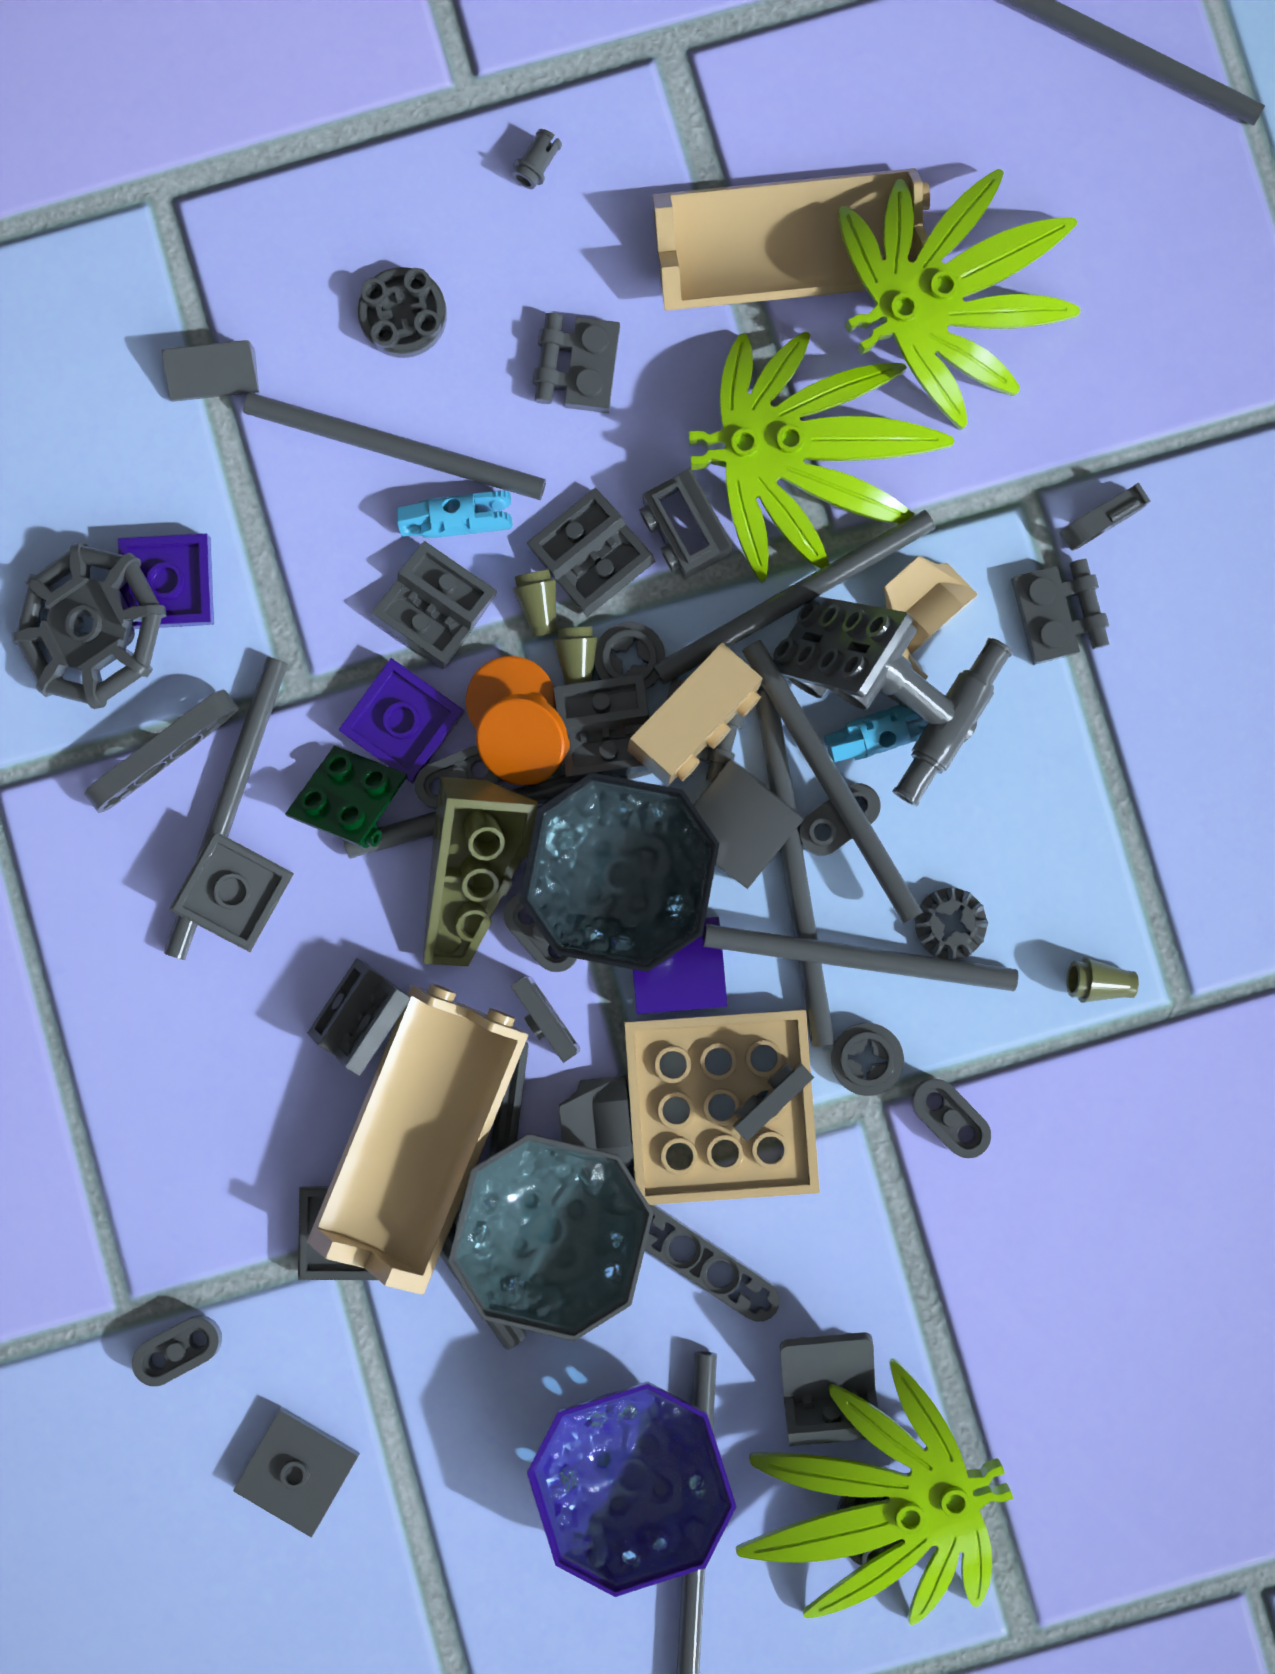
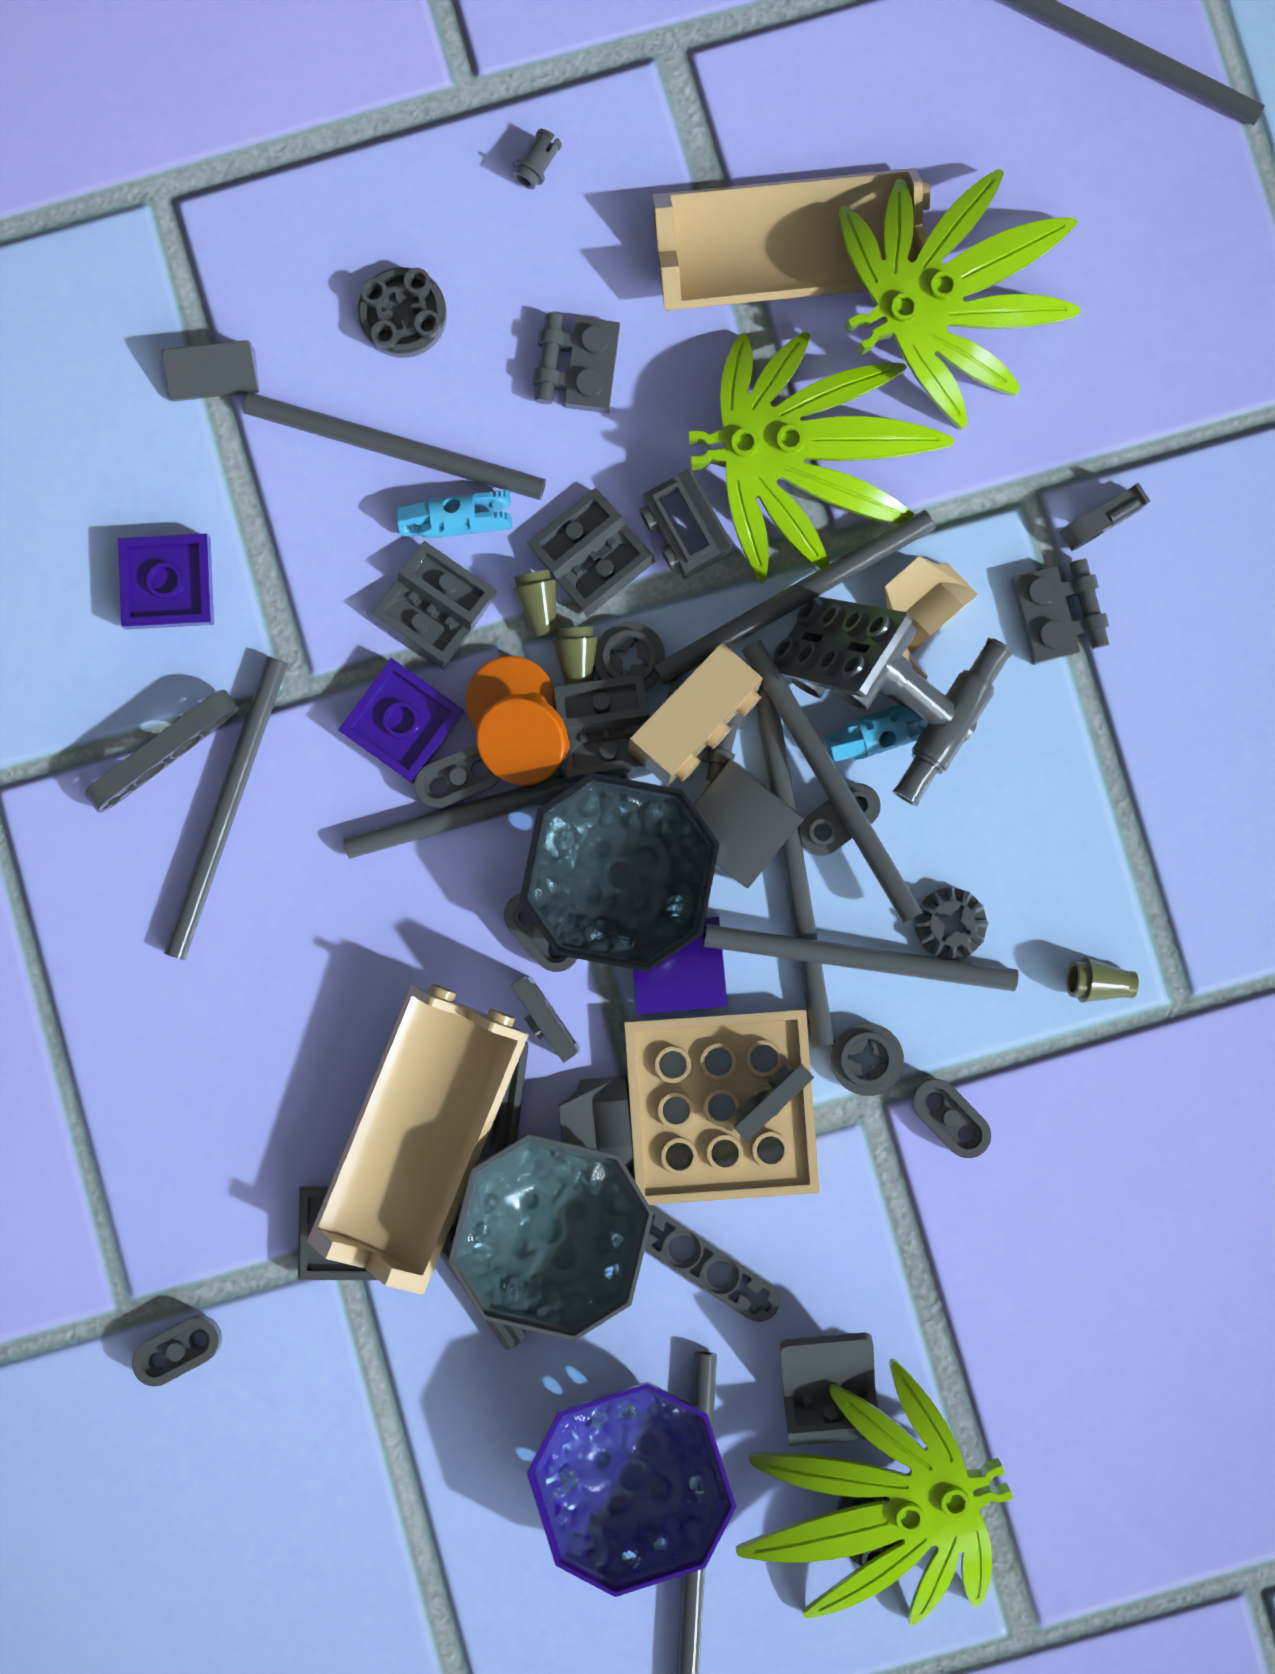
dark grey plate [12,542,166,709] -> none
dark grey tile [169,830,294,952] -> none
dark grey plate [233,1407,360,1538] -> none
dark green hinge [285,745,408,848] -> none
dark grey slope [307,958,411,1076] -> none
olive wedge [423,777,538,966] -> none

